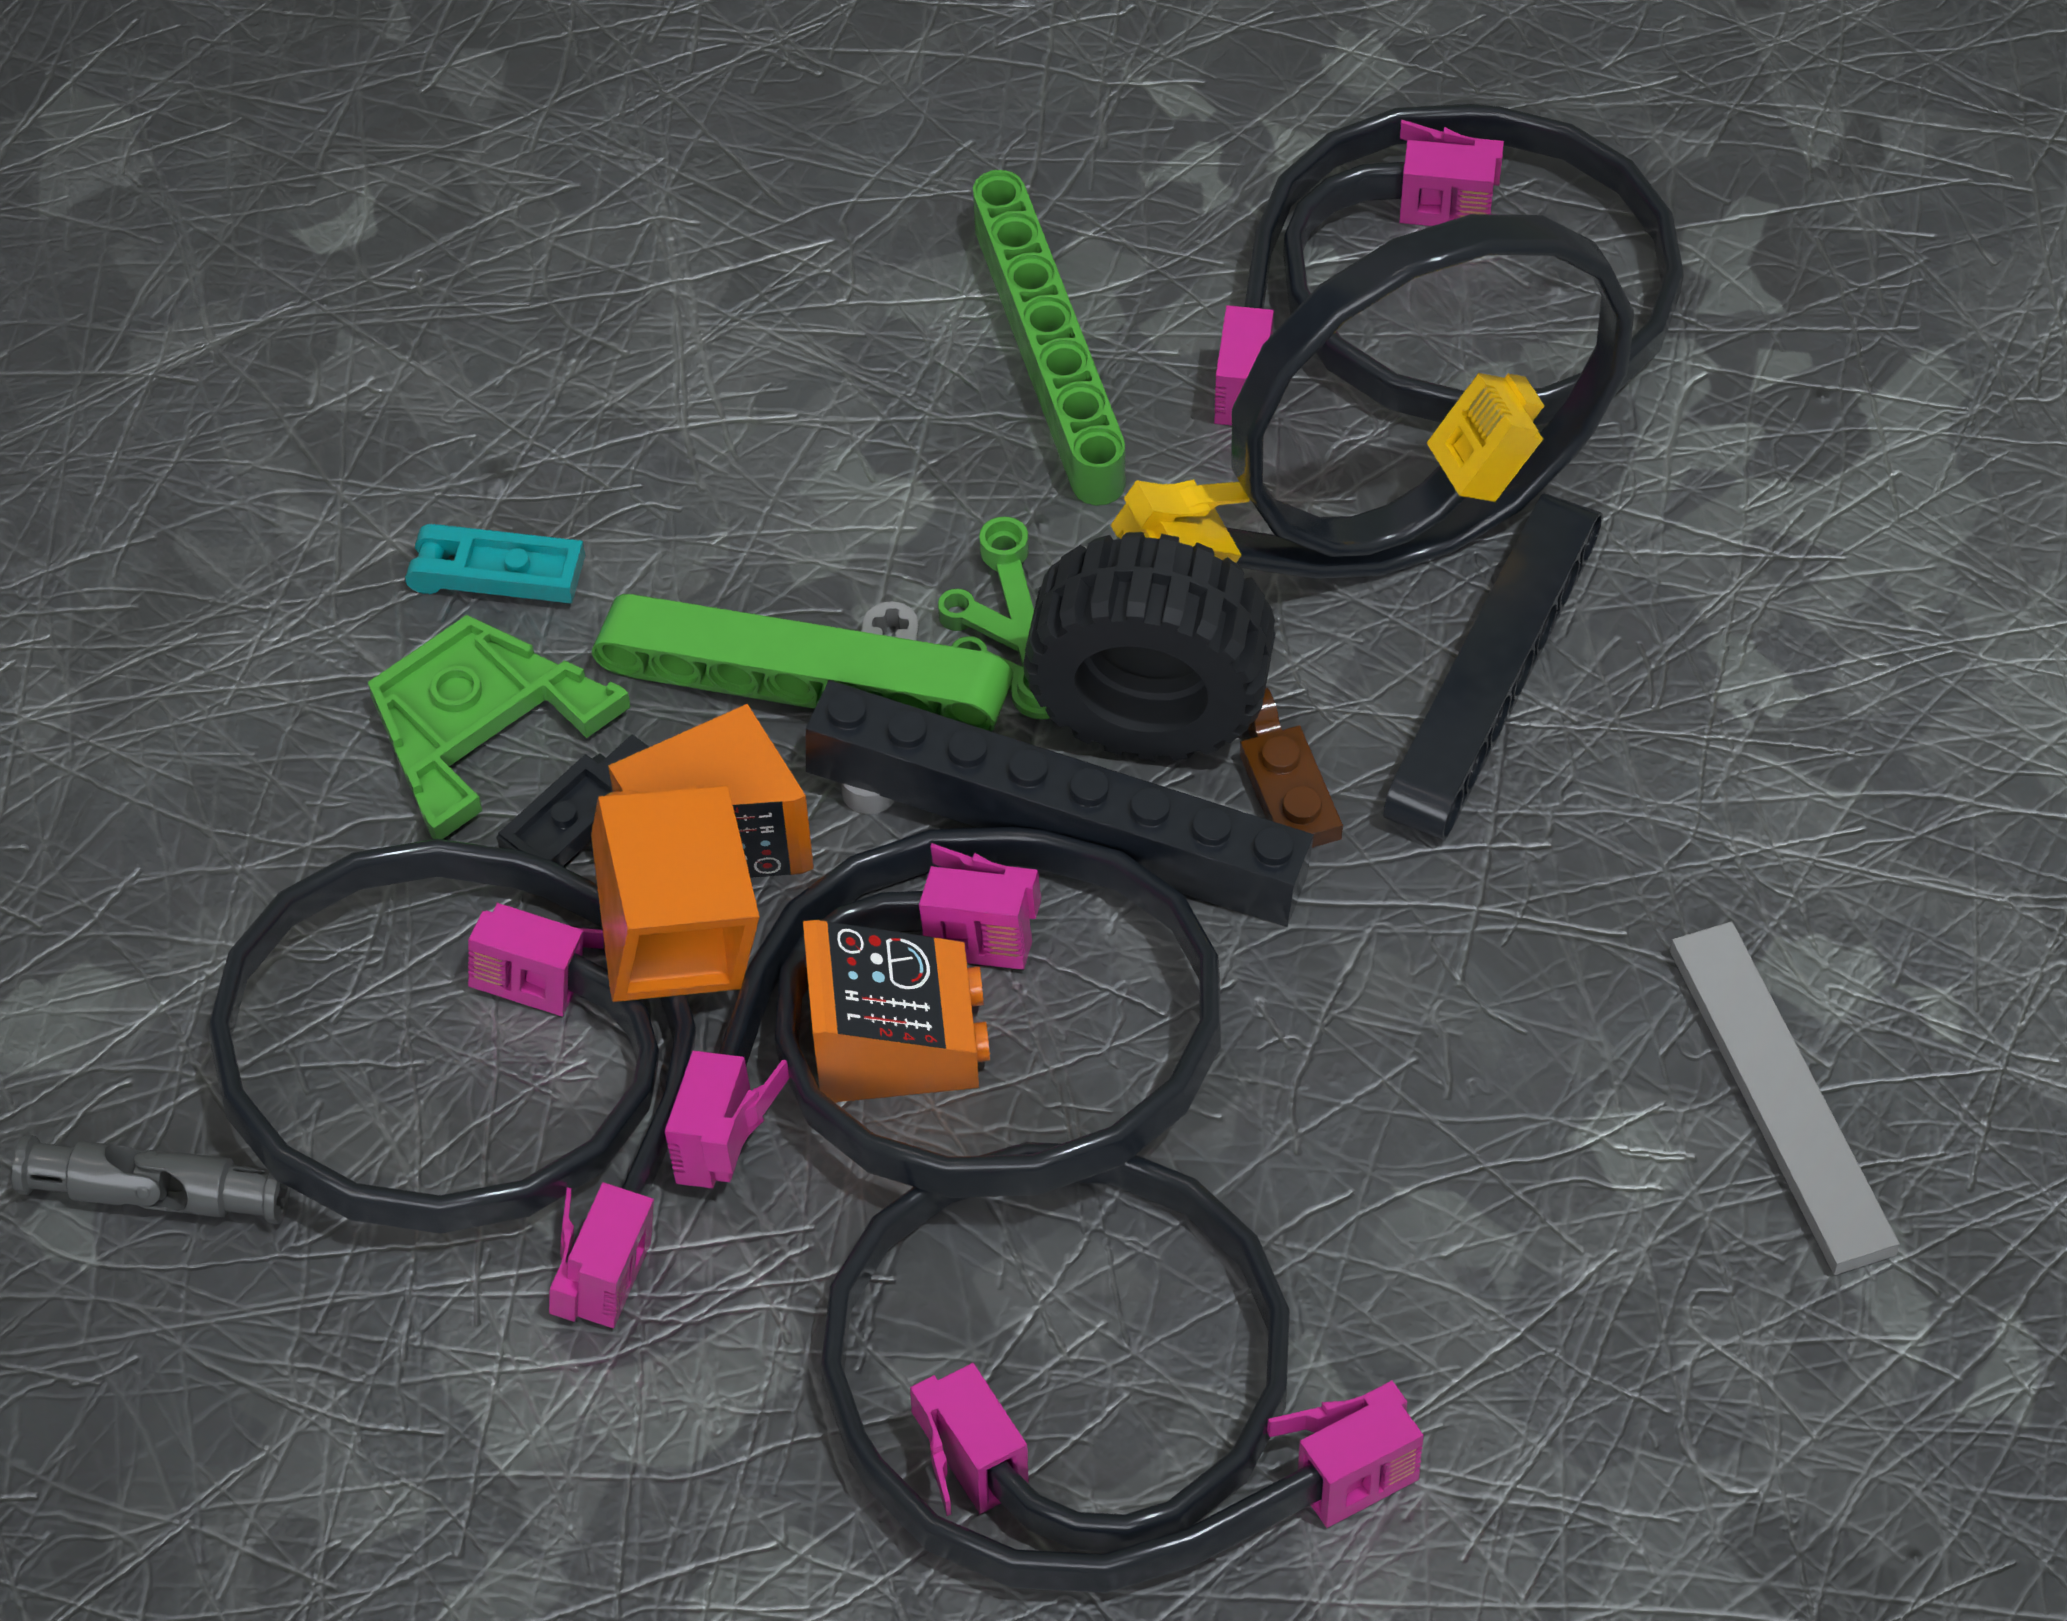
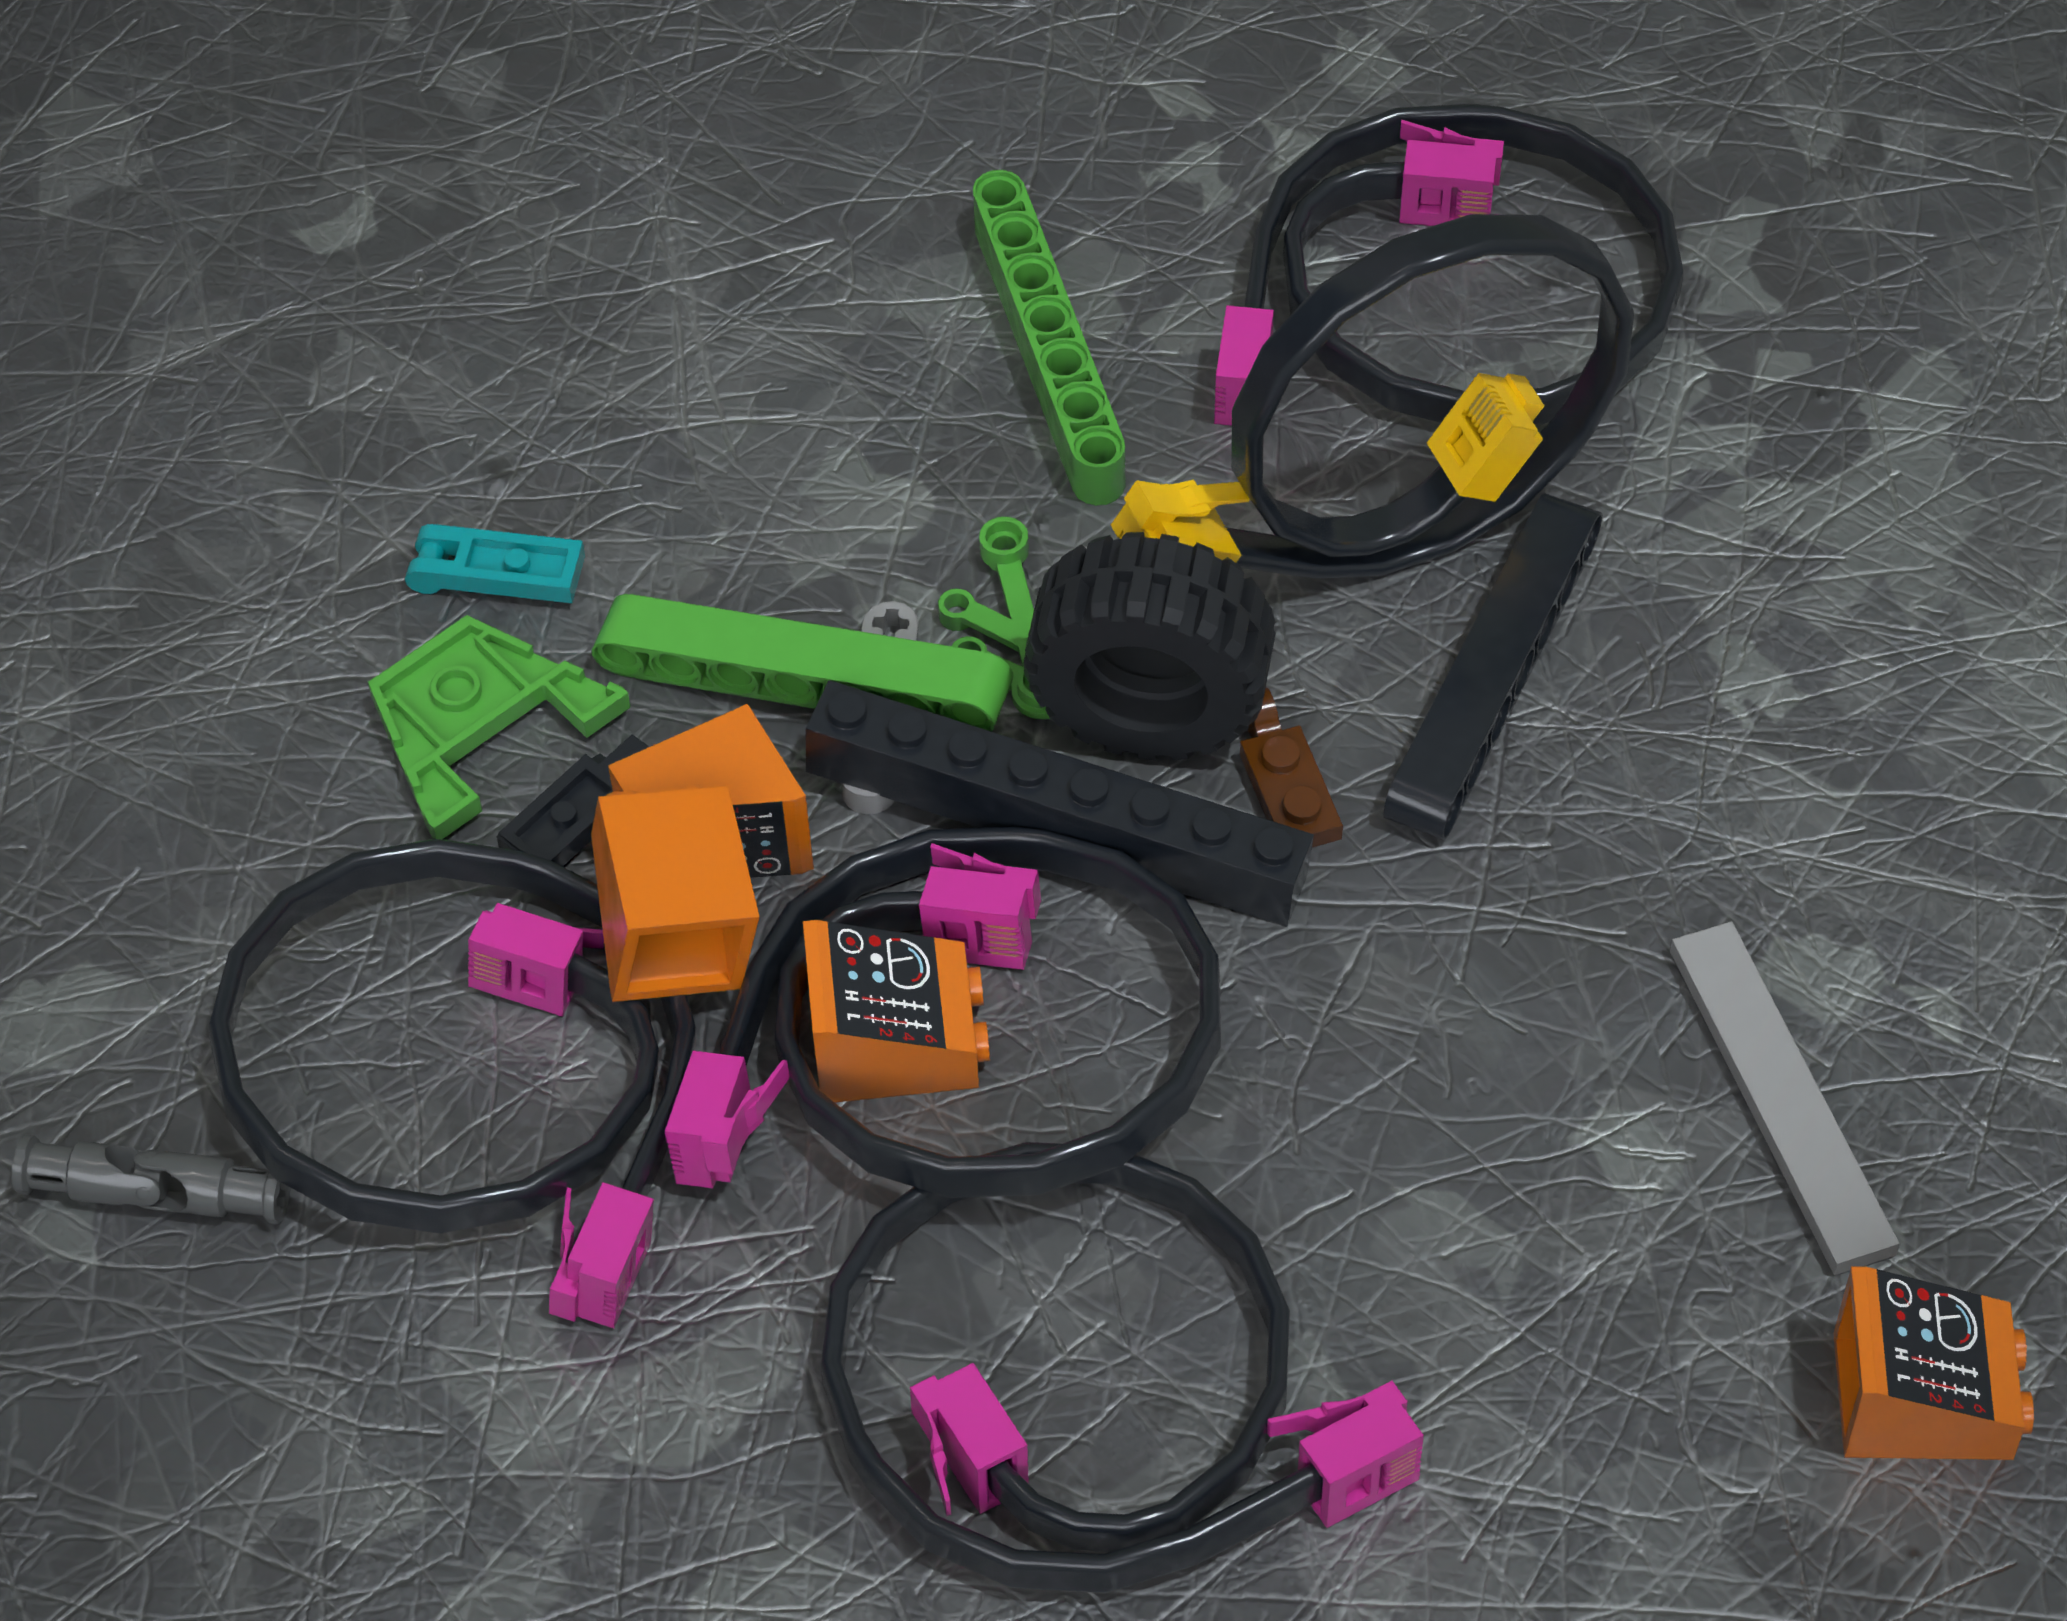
none -> slope [1833,1266,2034,1460]

